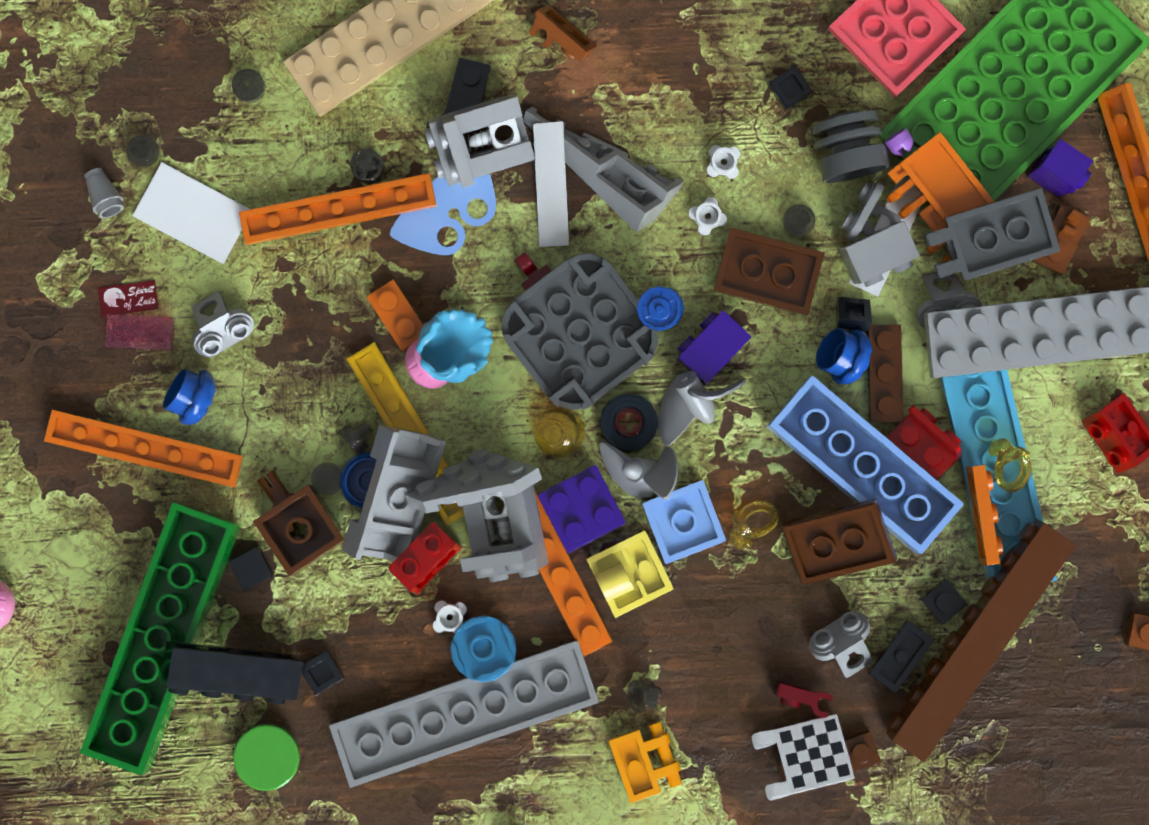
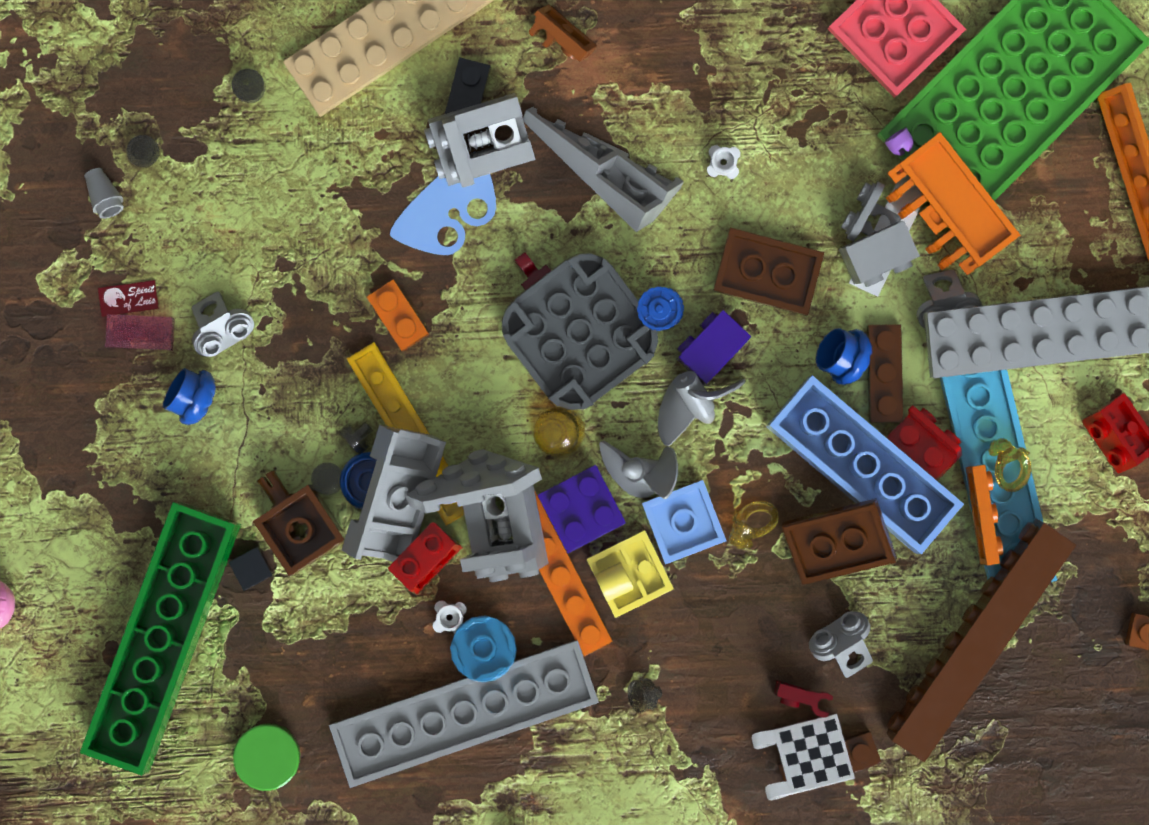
orange plate [44,410,244,488] -> none
white window [132,162,251,264] -> none
black brick [160,641,303,704] -> none
orange plate [239,173,437,245] -> none
black plate [301,650,345,696] -> none
clear smoke wheel [350,148,385,185] -> none
medium azure hair [405,308,493,389] -> none
white sticker [533,121,569,247] -> none
black bush [600,393,658,452] -> none
light orange plate [608,721,682,803] -> none
white plate [689,197,727,236] -> none
black tile [767,65,813,111] -> none
clear smoke plate [783,204,816,237] -> none
dark grey wheel [810,110,890,183] -> none
black plate [836,297,872,331] -> none
black plate [868,620,934,693] -> none
black plate [920,579,968,625] -> none
dark grey tile [924,188,1060,281] -> none
dark purple brick [1027,139,1093,198] -> none
dark orange plate [1032,204,1090,276] -> none

